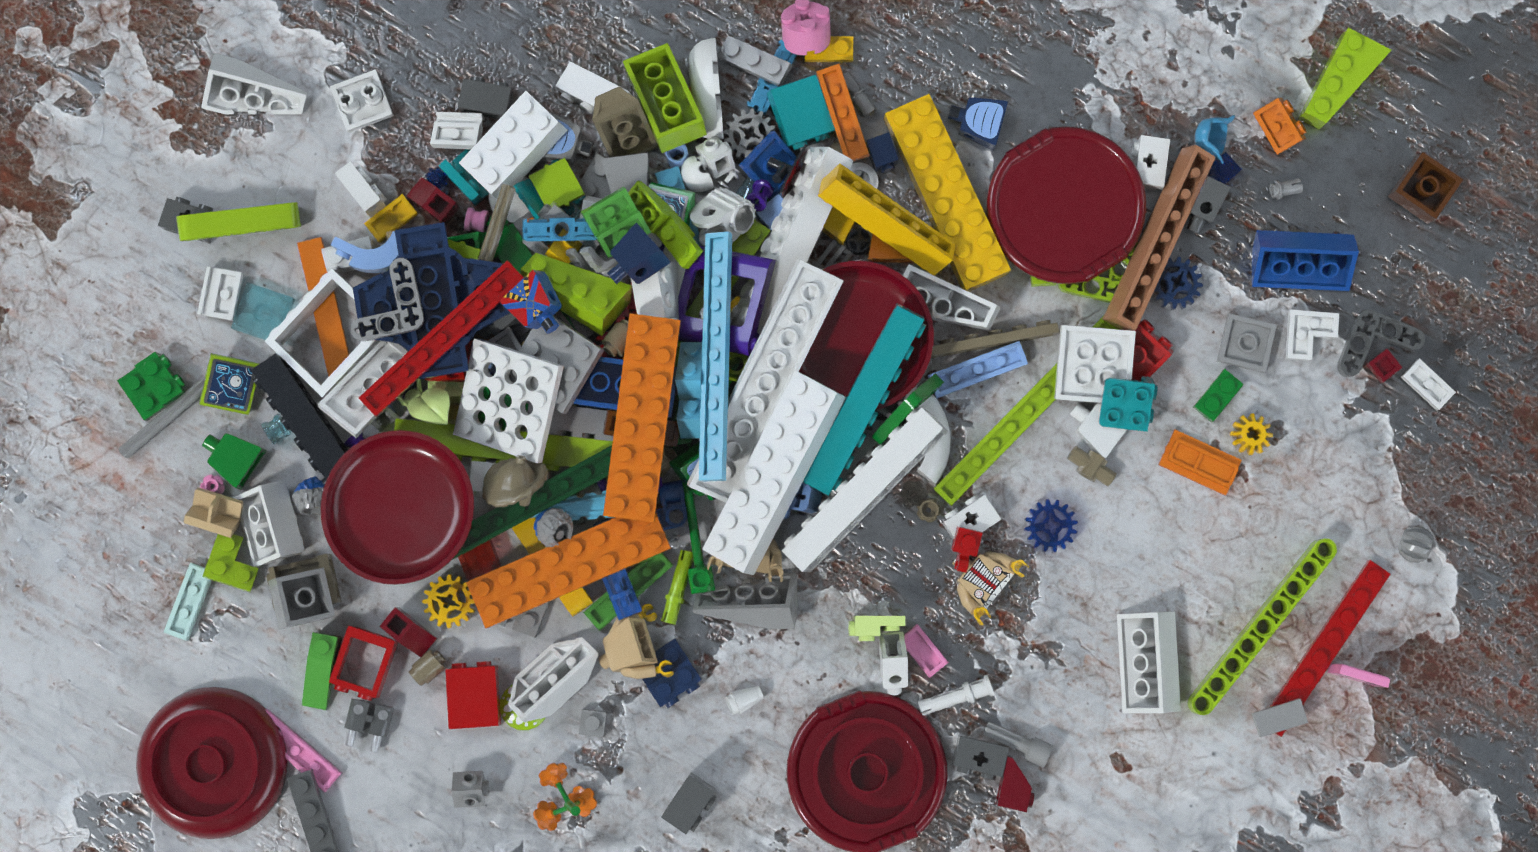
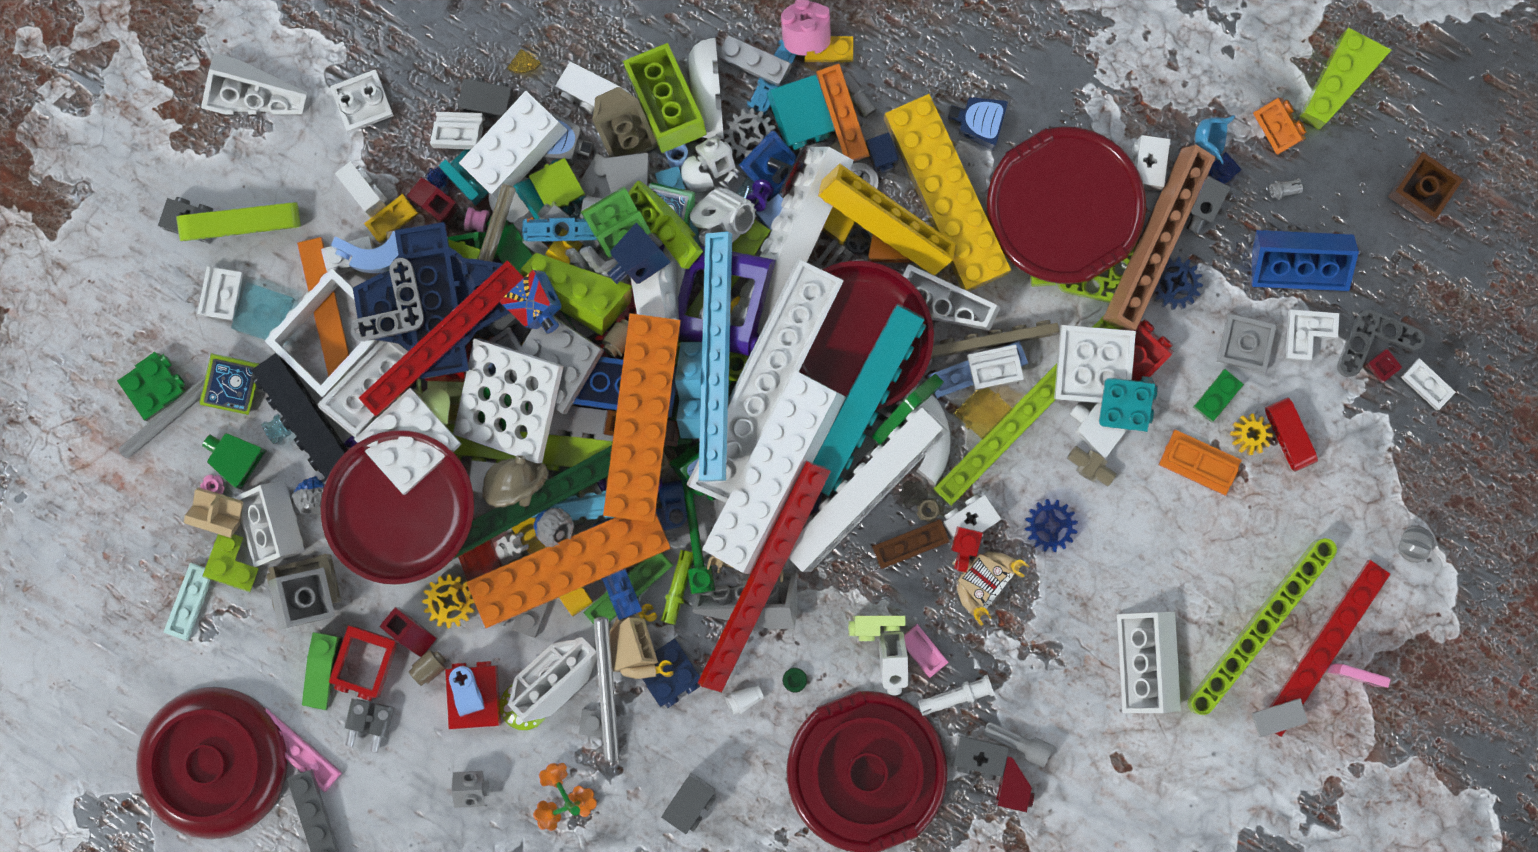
none -> white plate [354,388,461,495]
none -> light blue piece [449,666,485,717]
none -> white plate [493,532,529,565]
none -> clear yellow tile [507,49,541,74]
none -> light grey axle [594,617,619,762]
none -> red plate [698,461,831,693]
none -> dark green tile [782,668,807,693]
none -> reddish brown plate [872,519,950,569]
none -> clear yellow piece [954,388,1013,440]
none -> white plate [967,345,1024,390]
none -> red beam [1265,397,1318,472]

